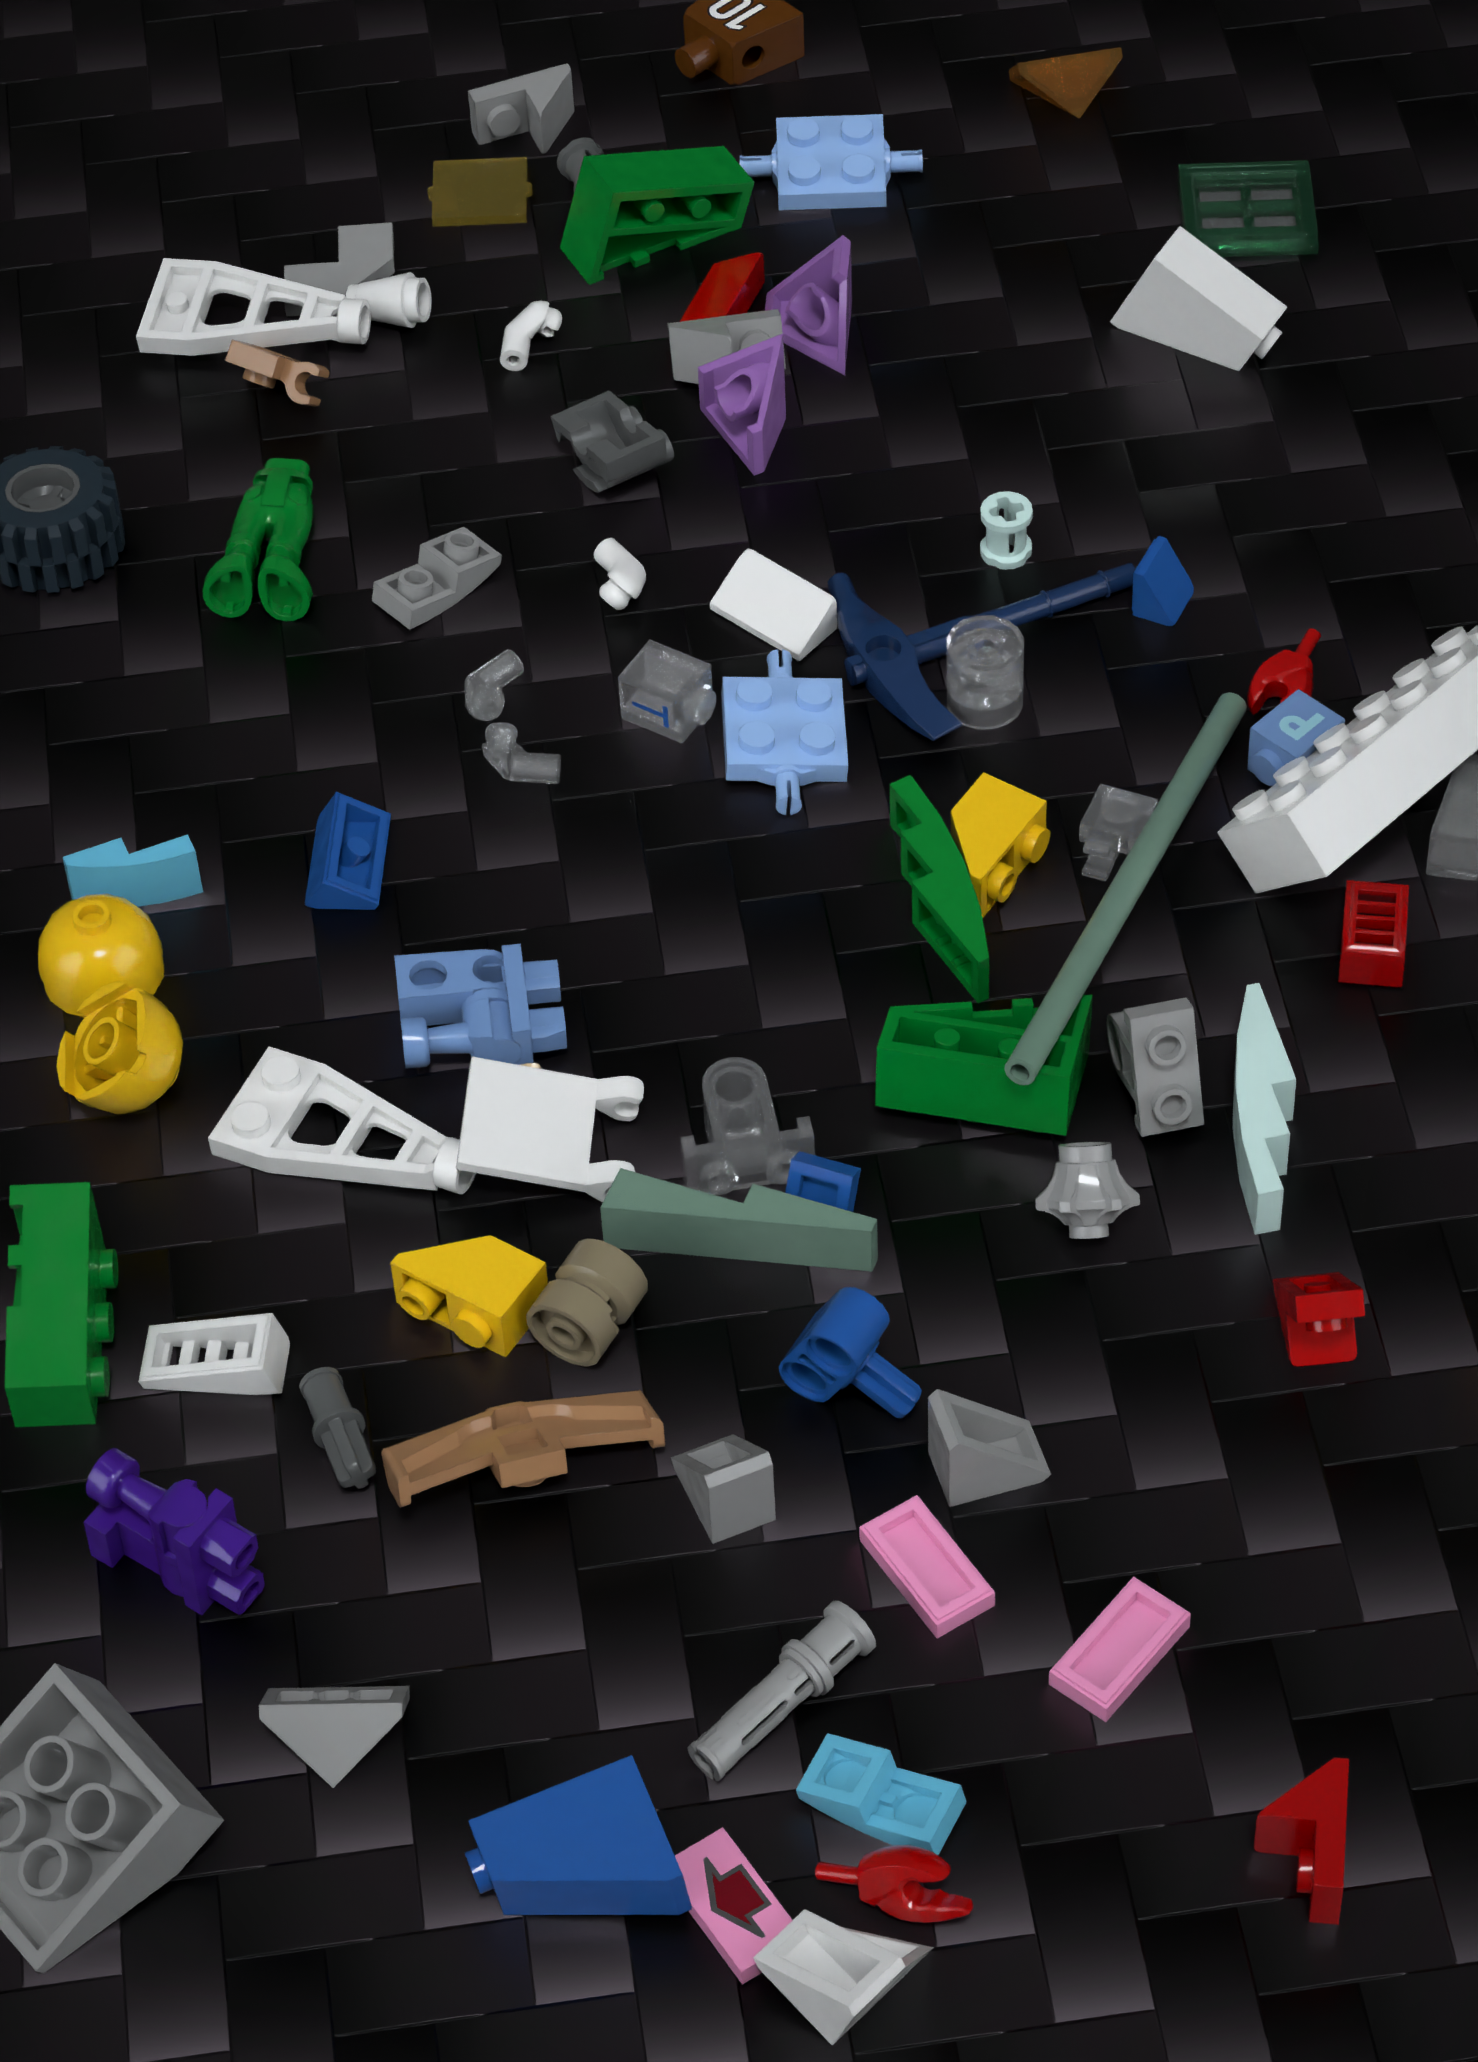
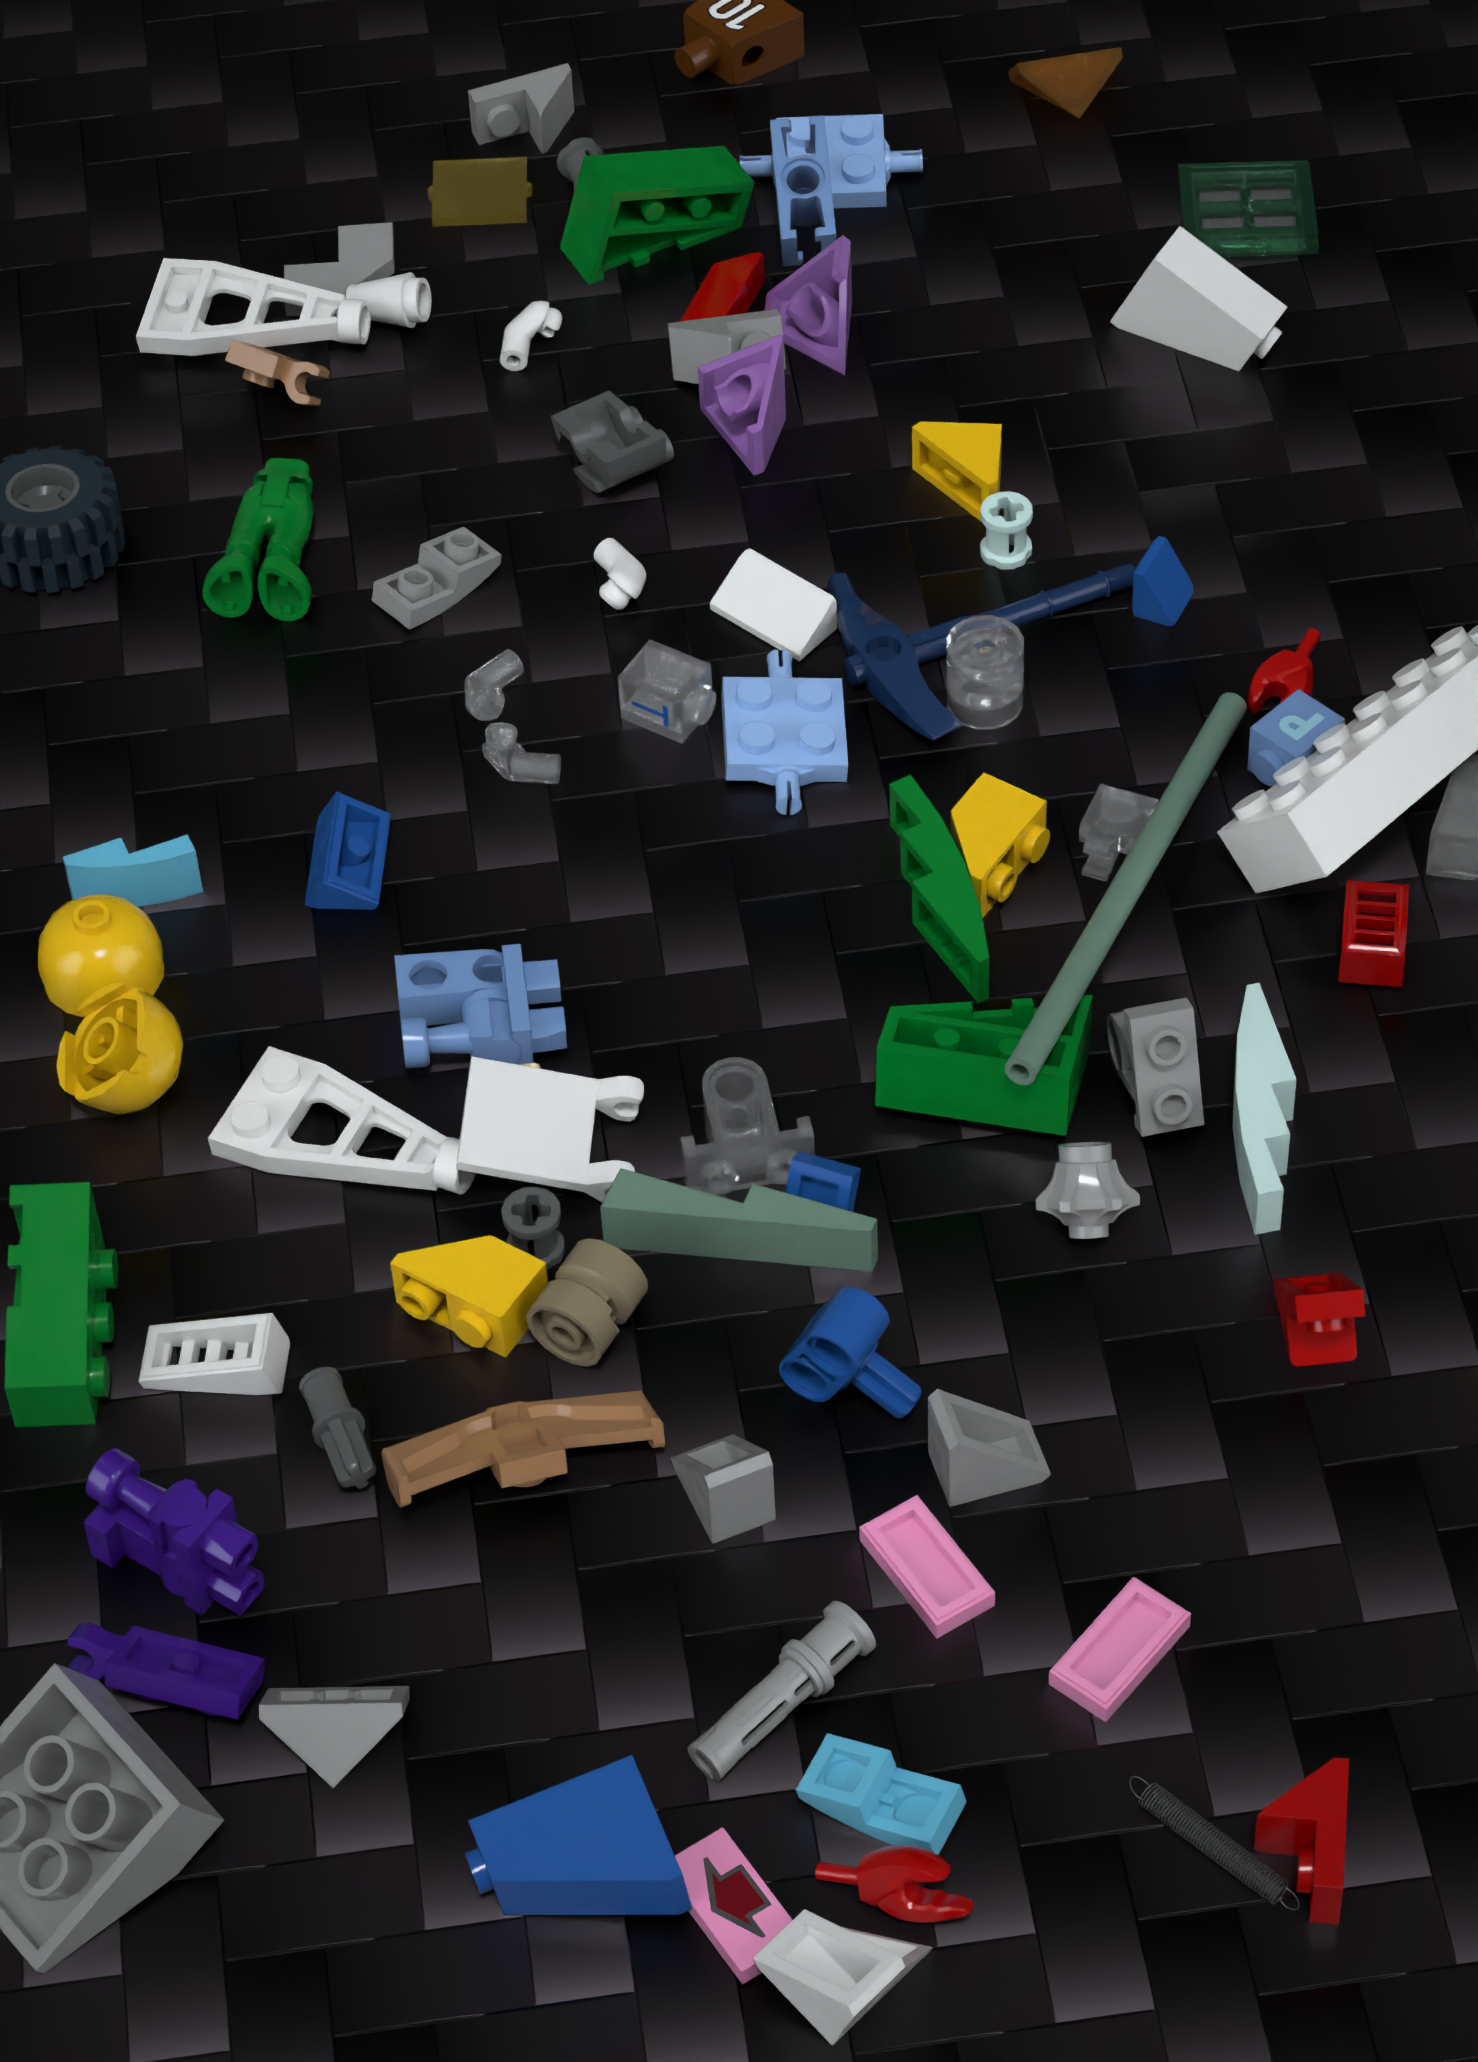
none -> dark purple plate [67,1623,265,1720]
none -> dark grey bush [501,1187,565,1271]
none -> medium blue piece [770,115,836,267]
none -> yellow slope [912,422,1002,522]
none -> dark grey piece [1129,1776,1300,1911]

